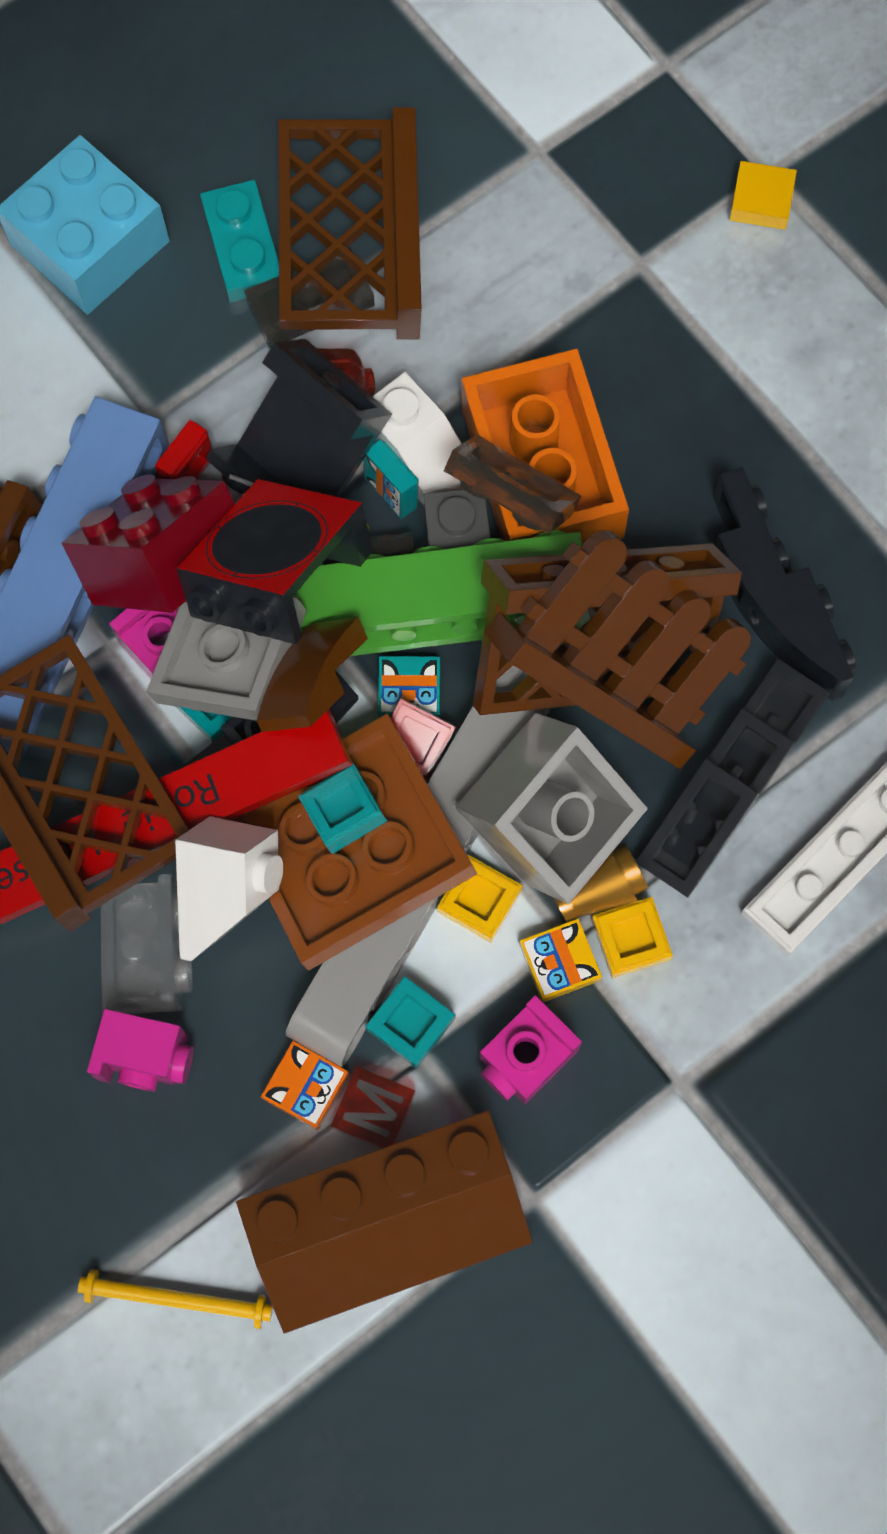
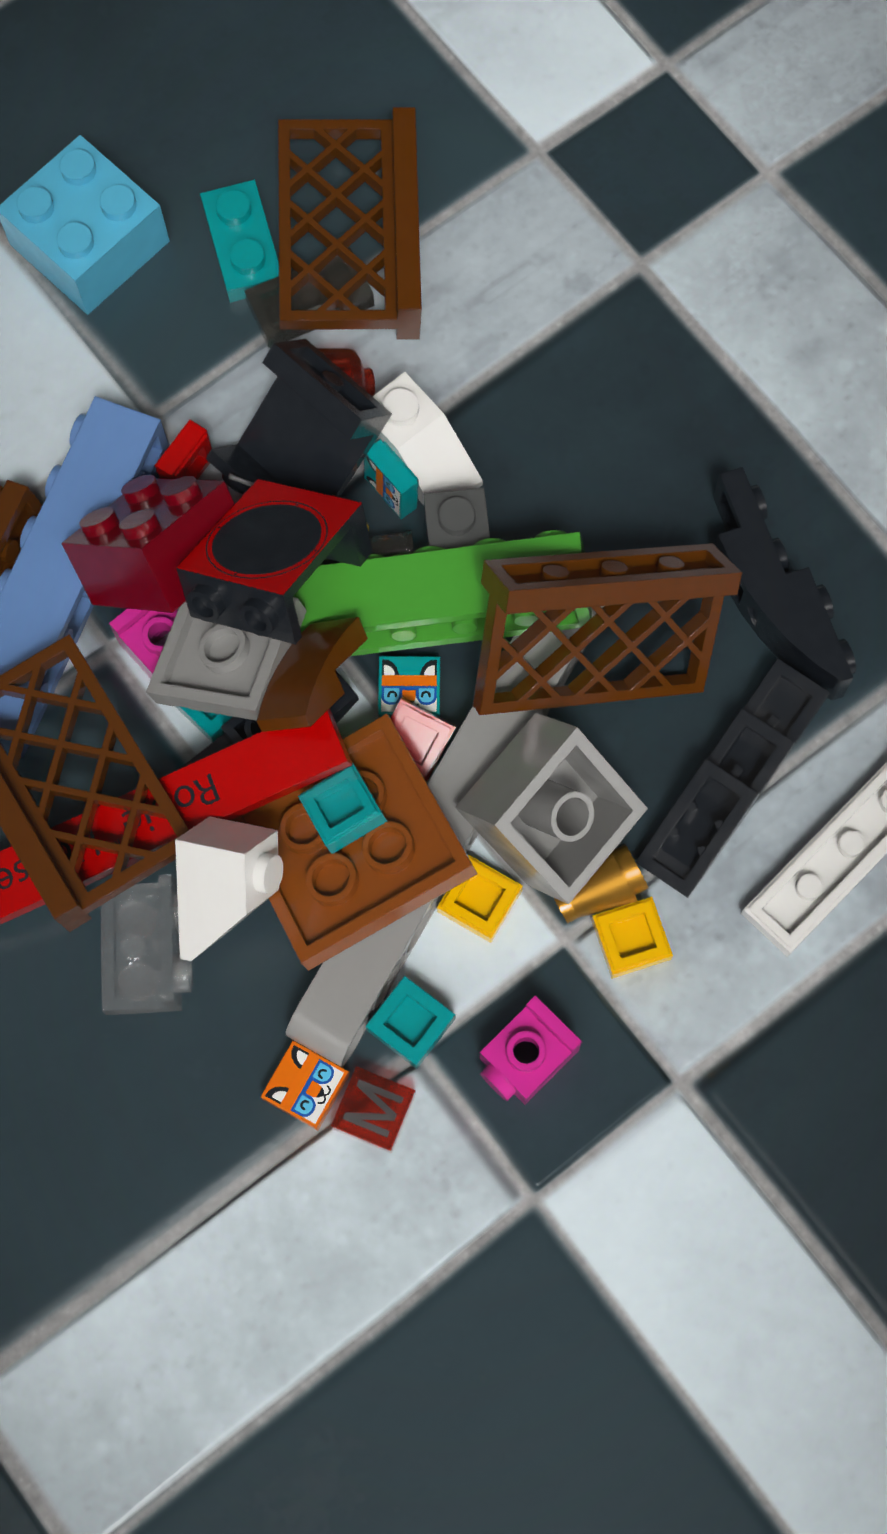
yellow axle [78,1269,273,1329] -> none
dark pink brick [87,1009,194,1092] -> none
reddish brown slope [236,1110,533,1334] -> none
clear smoke plate [443,434,581,534] -> none
orange brick [461,349,629,544] -> none
reddish brown fence [484,530,751,769] -> none
tile [519,918,602,1003] -> none
yellow tile [729,161,797,230] -> none

